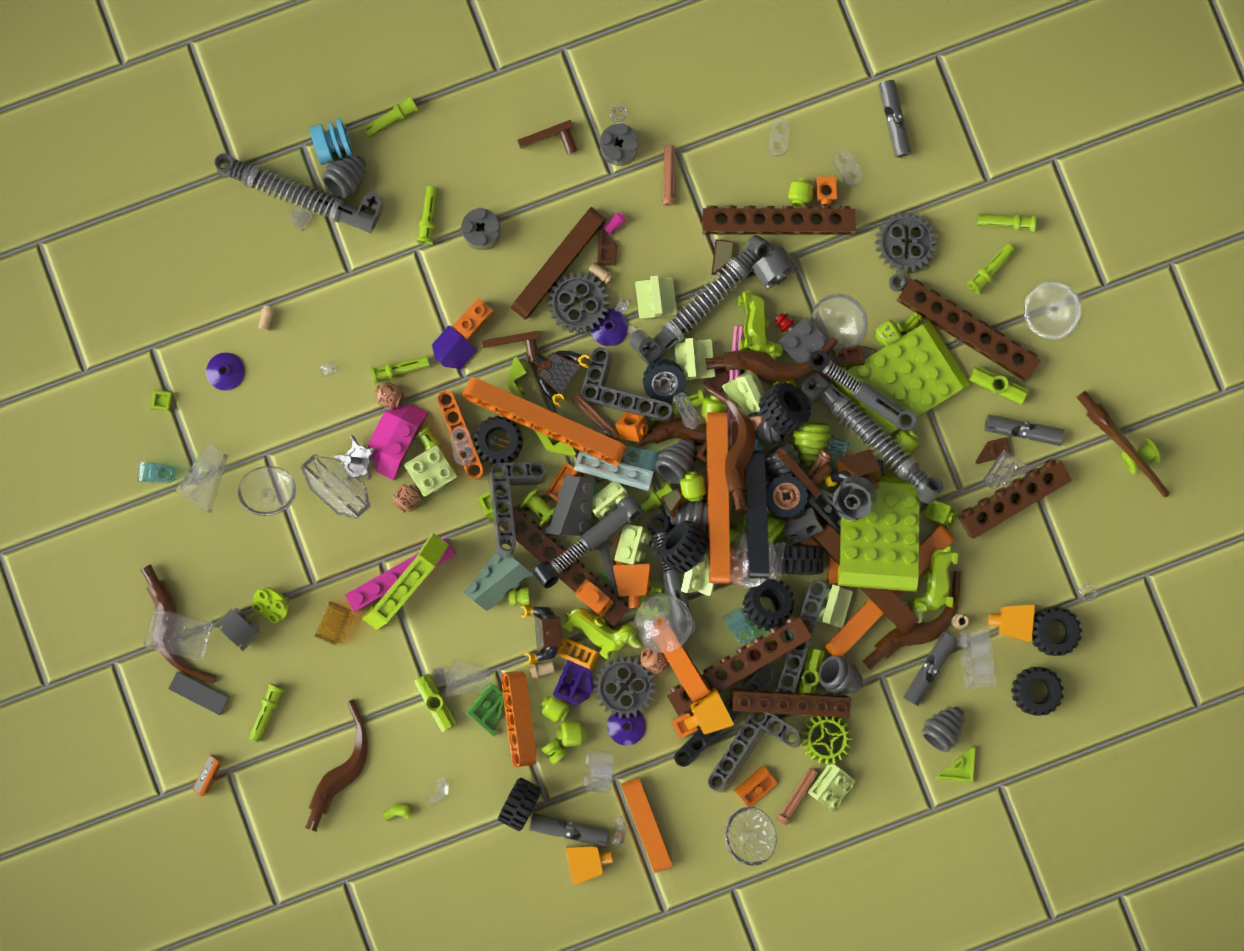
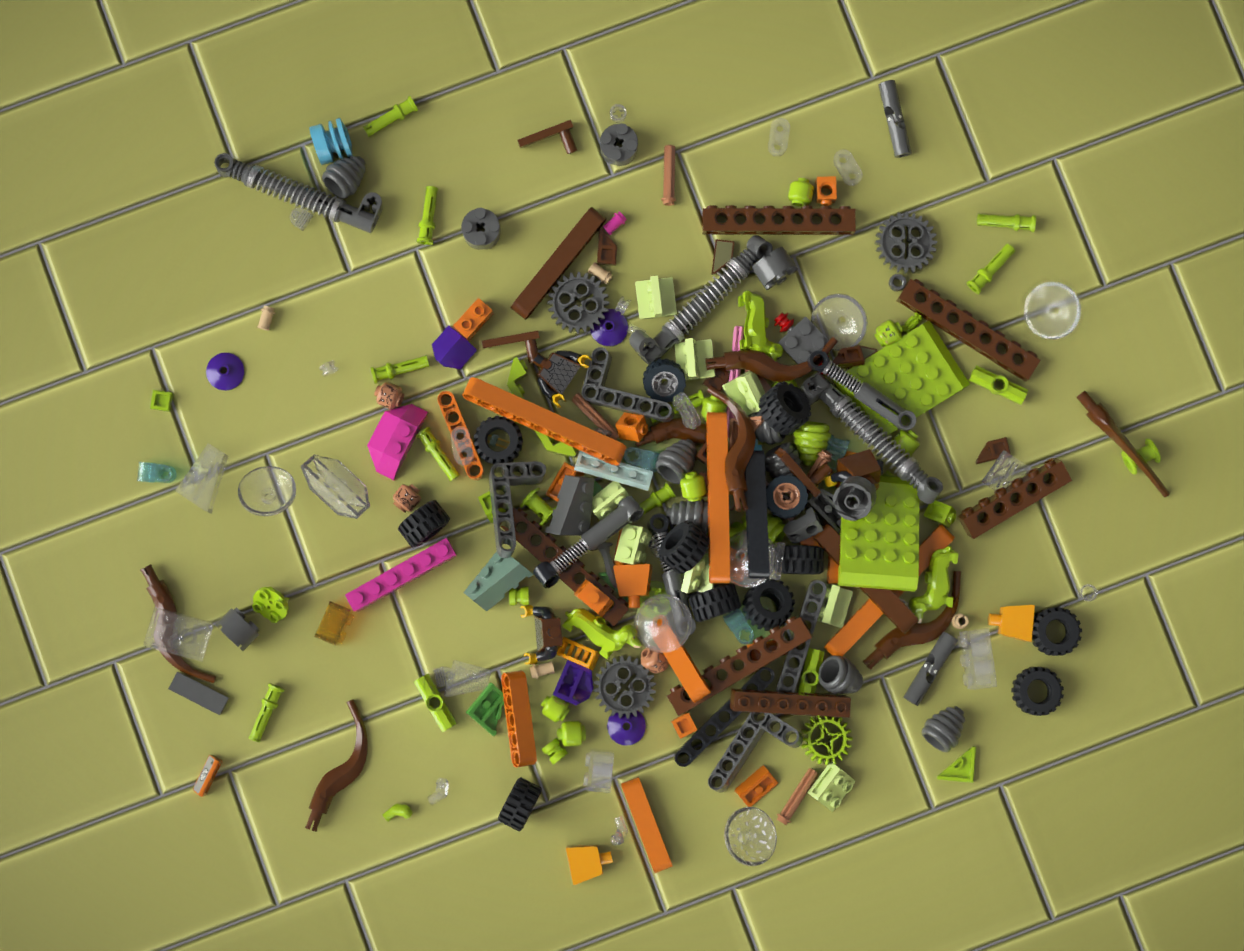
piece [335,435,375,481] -> none
lime slope [362,533,449,630] -> none
yellowish green bracket [404,445,457,496] -> none
dark grey piece [529,813,609,847] -> none
tile [661,488,685,518] -> none
light orange torso [684,688,734,734] -> none
dark grey piece [984,414,1064,446] -> none
none -> black tyre [398,500,450,548]
none -> black tyre [689,583,742,622]

